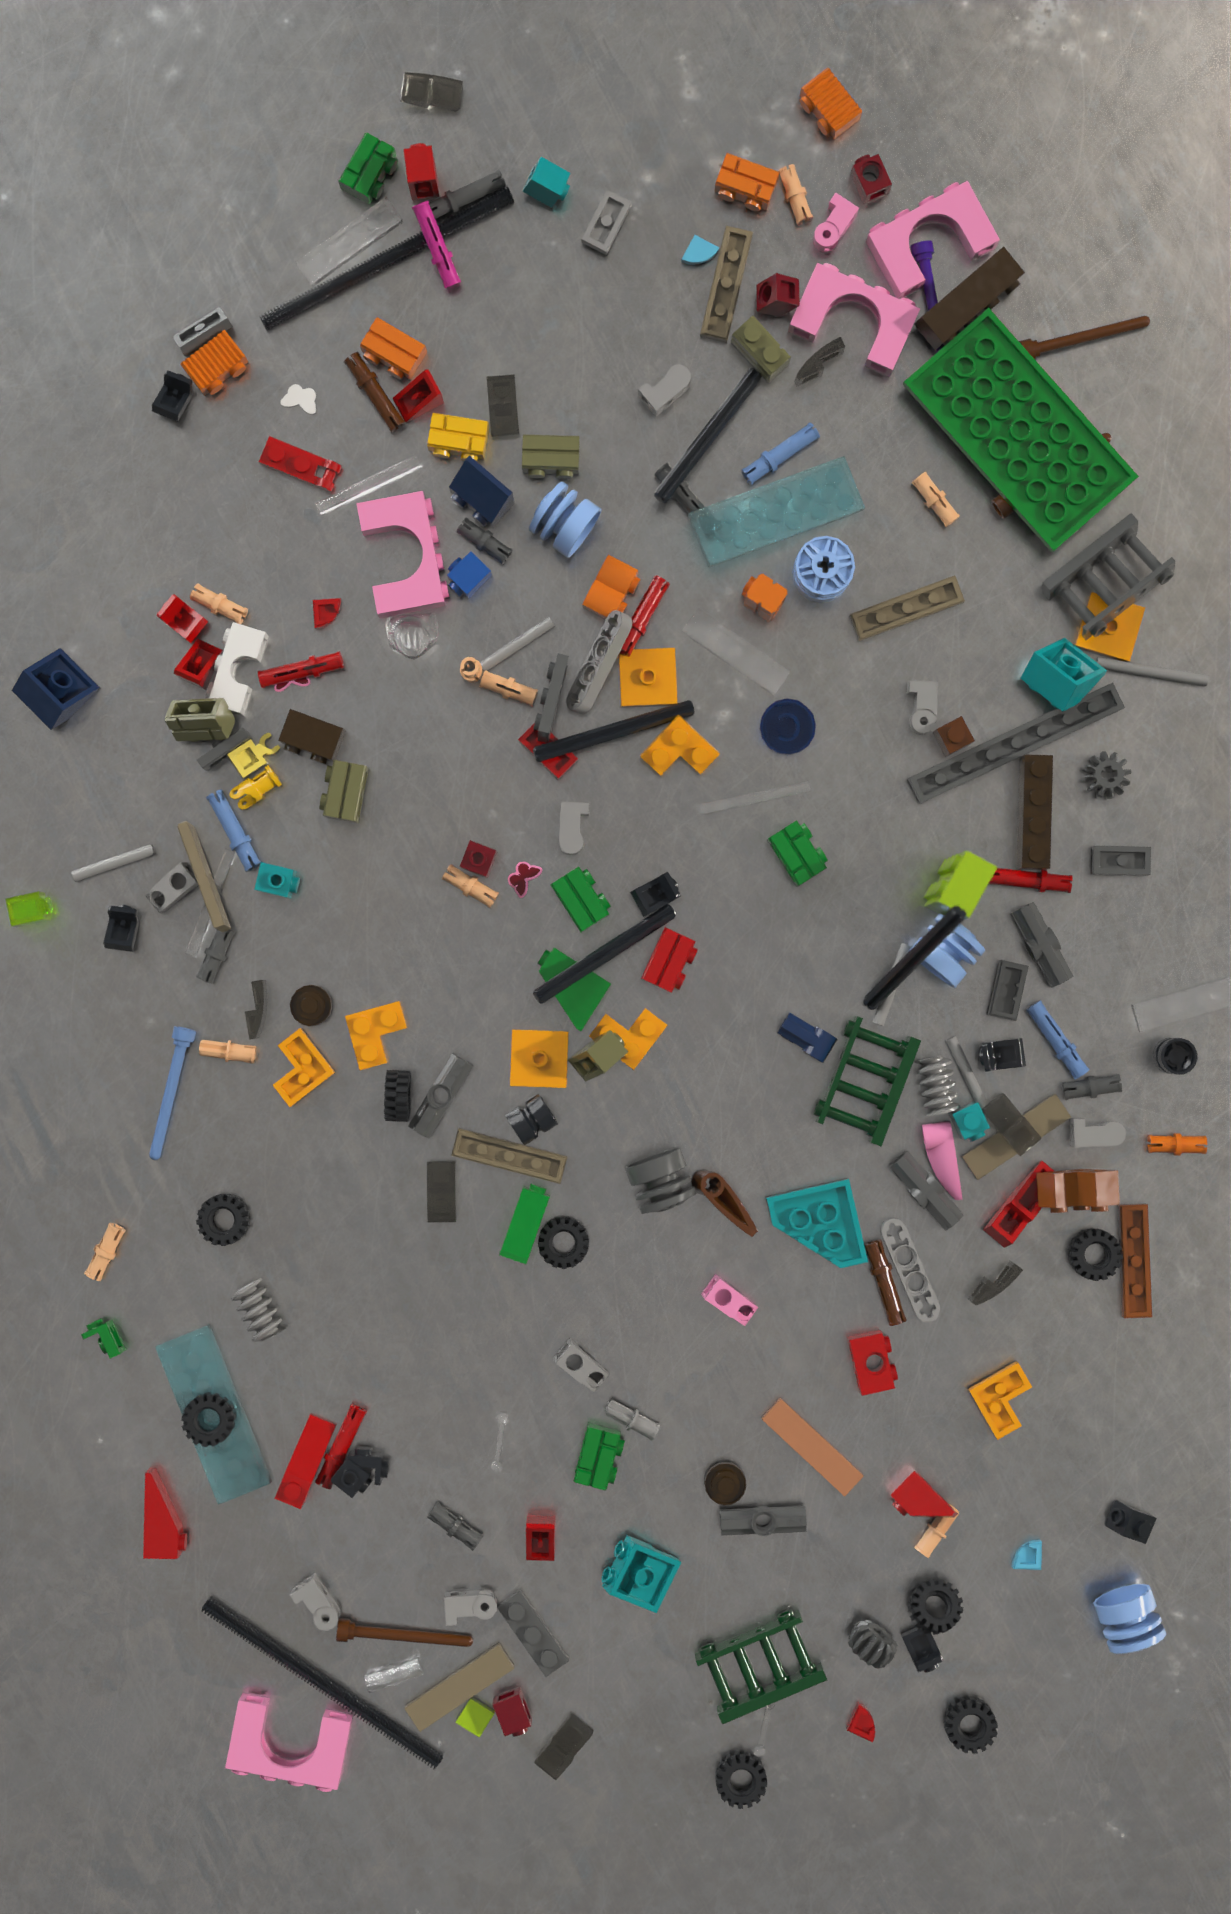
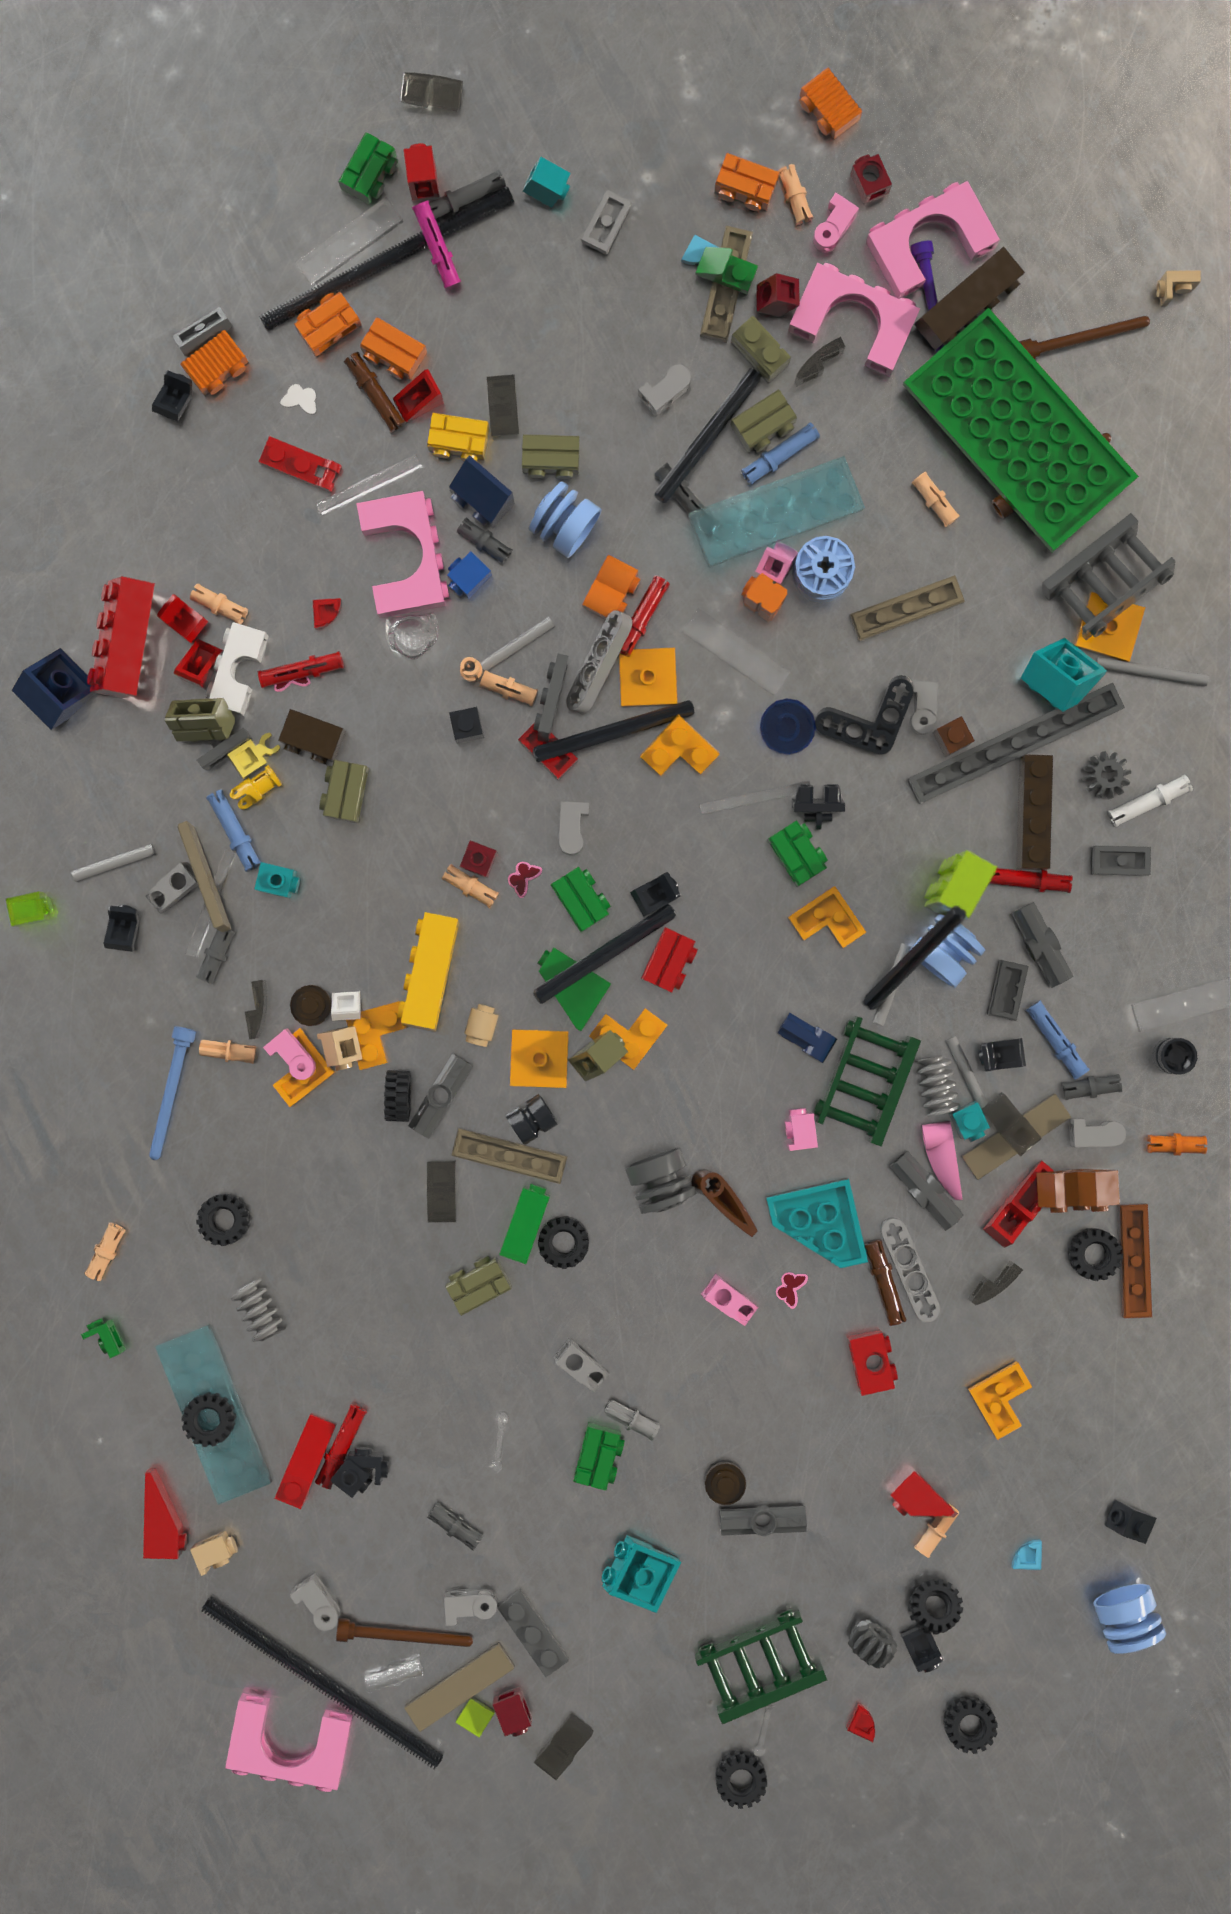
red slope [526,1515,556,1561] -> none
nougat tile [761,1397,864,1497] -> none
none -> red brick [87,576,155,698]
none -> tan brick [190,1531,238,1576]
none -> bright pink leg [263,1028,316,1080]
none -> orange brick [294,292,362,357]
none -> tan brick [317,1026,362,1071]
none -> white tile [331,991,361,1021]
none -> yellow brick [397,912,459,1032]
none -> olive brick [445,1256,512,1316]
none -> black brick [449,707,484,744]
none -> tan brick [464,1004,499,1047]
none -> green slope [695,247,758,295]
none -> olive brick [730,389,797,453]
none -> bright pink leg [755,542,798,584]
none -> dark red sticker [776,1272,808,1309]
none -> bright pink brick [785,1108,818,1151]
none -> light orange plate [788,886,866,948]
none -> black hips [792,784,845,830]
none -> black beam [815,675,914,754]
none -> white pin [1108,774,1193,827]
none -> tan bracket [1156,270,1201,306]

